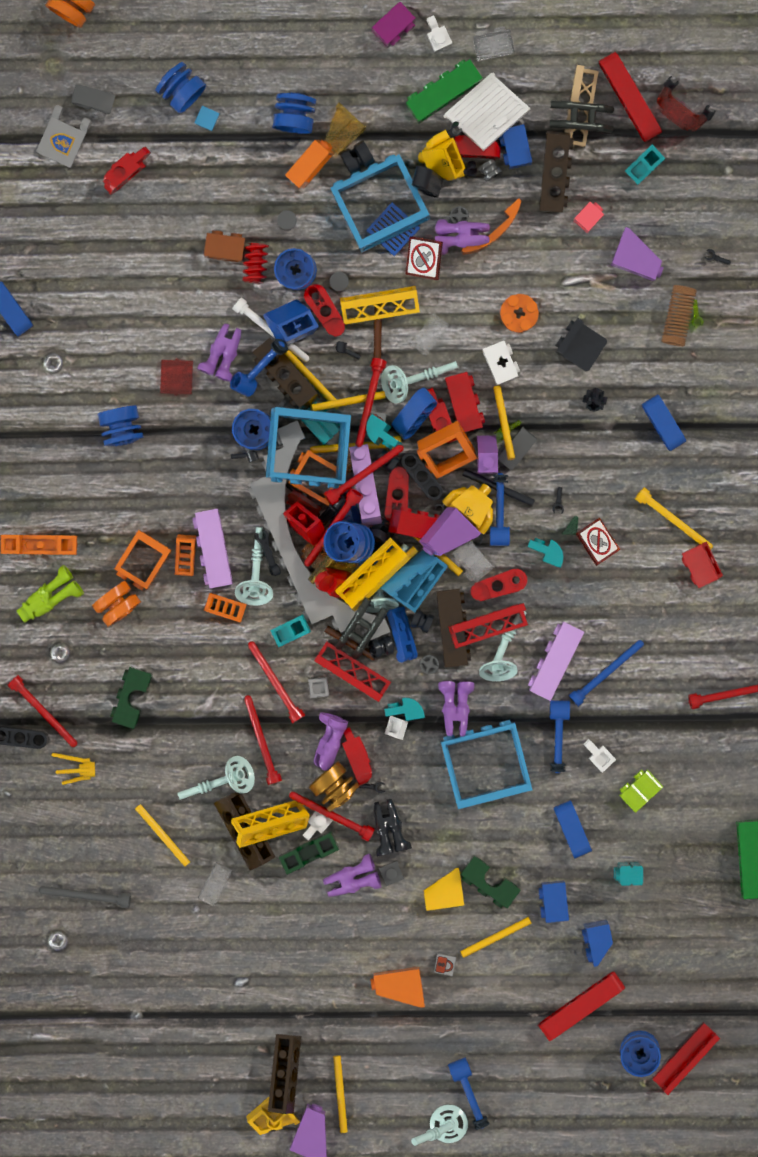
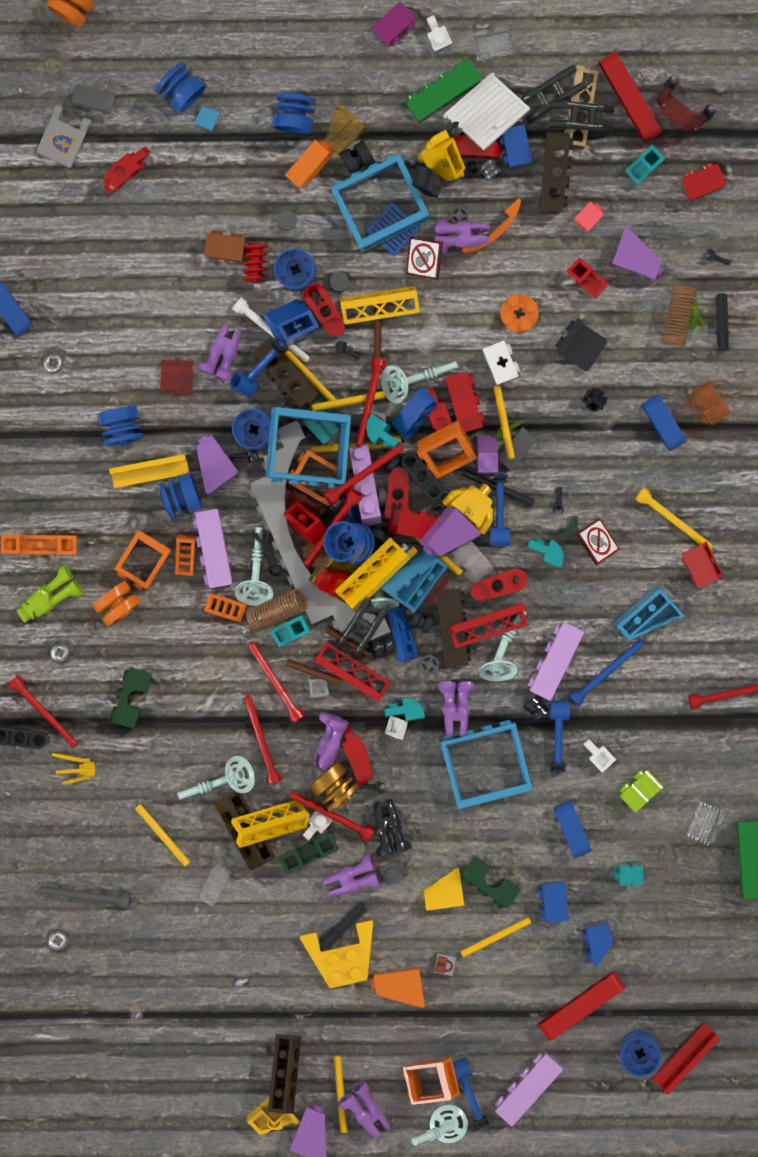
none -> yellow fence [109,454,189,488]
none -> blue wheel [159,472,203,520]
none -> medium lavender slope [196,435,239,495]
none -> medium nougat piece [246,588,307,632]
none -> reddish brown bar [286,659,342,685]
none -> yellow wing [300,919,373,988]
none -> black axle [320,902,367,950]
none -> medium lavender piece [337,1081,390,1139]
none -> dark grey tile [377,487,387,507]
none -> orange window [403,1057,460,1105]
none -> clear red piece [423,571,452,605]
none -> lavender brick [494,1051,563,1127]
none -> pearl dark grey piece [520,64,587,124]
none -> black wheel [523,695,549,722]
none -> red brick [566,257,609,299]
none -> dark azure wedge [613,585,685,640]
none -> red brick [681,163,727,202]
none -> clear brick [686,801,724,846]
none -> clear orange brick [689,381,731,426]
none -> black axle [715,293,730,351]

